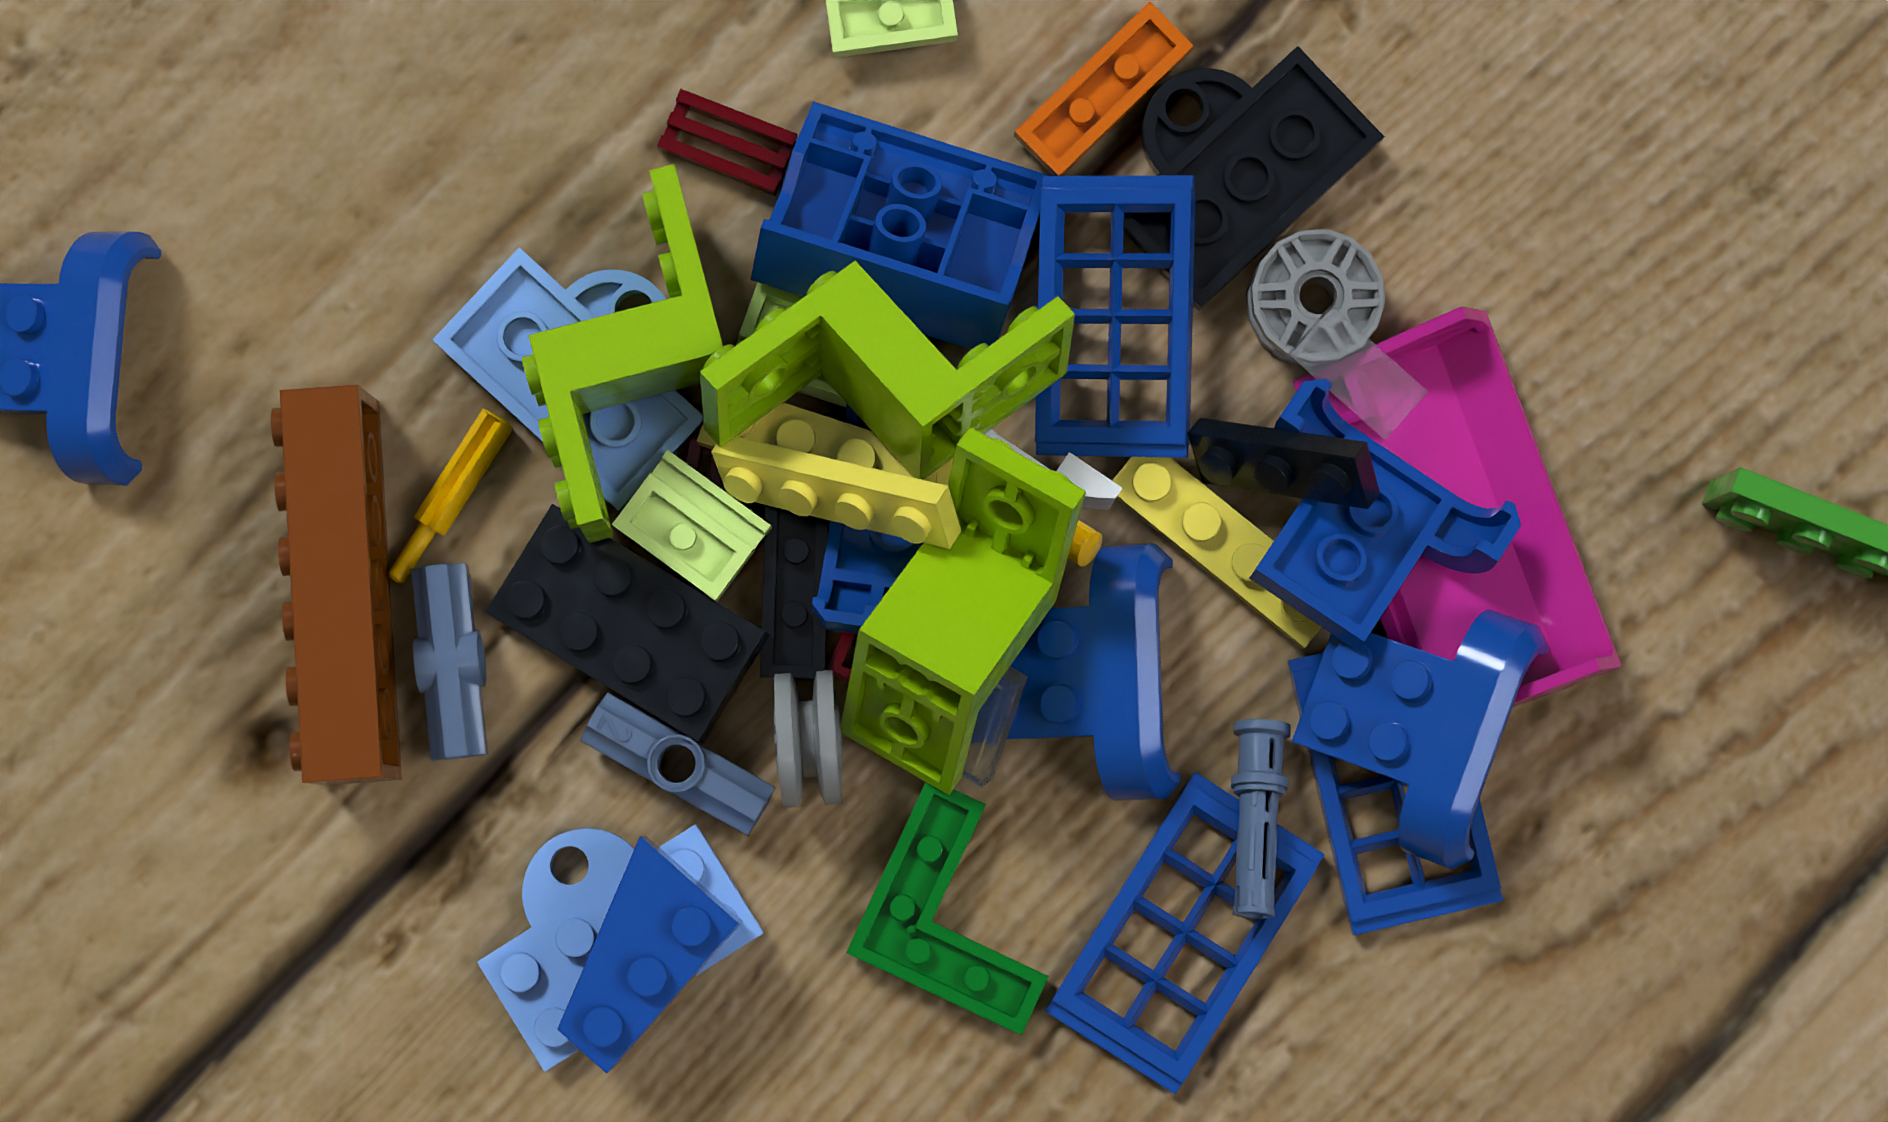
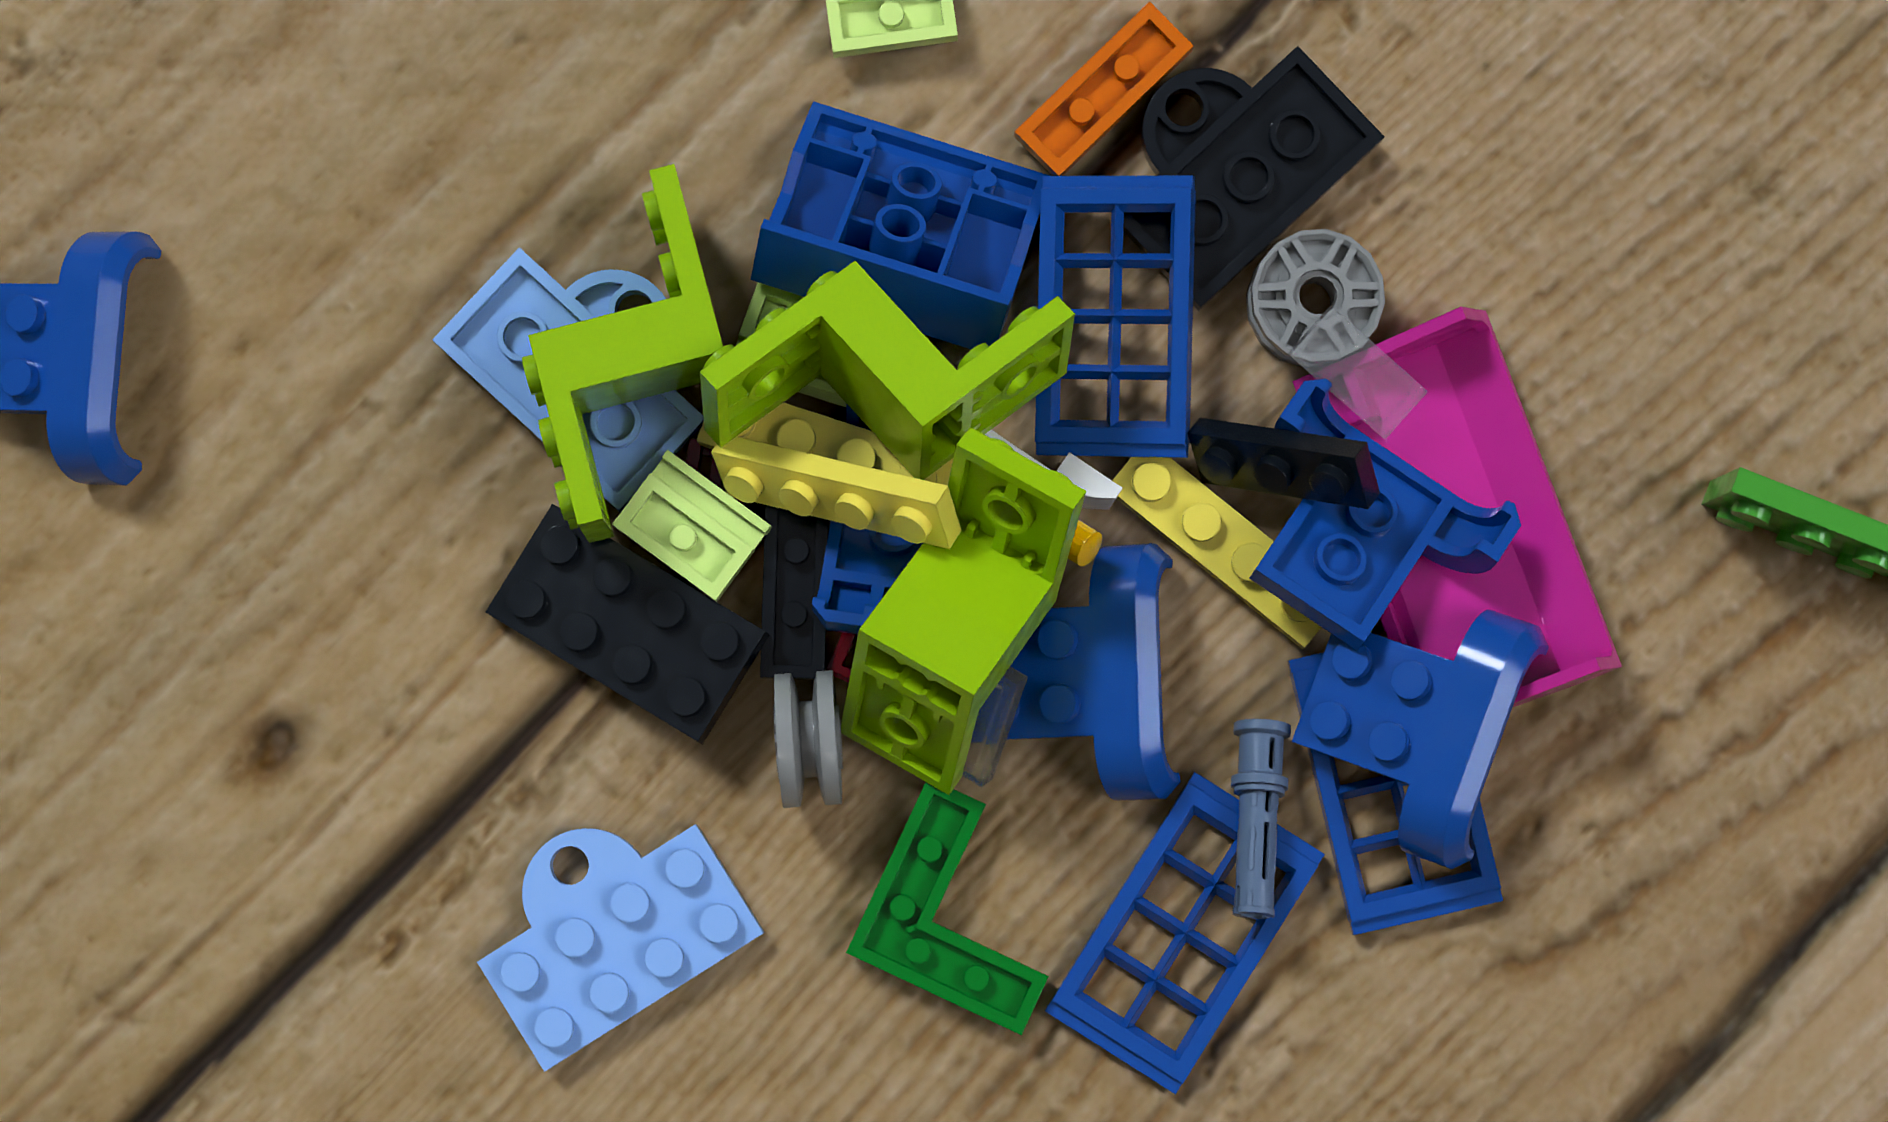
dark orange brick [271,385,402,785] -> none
yellow axle [388,408,514,584] -> none
sand blue piece [411,563,488,761] -> none
blue wedge [557,836,743,1074] -> none
sand blue piece [580,692,776,836] -> none
dark red tile [657,88,798,196] -> none

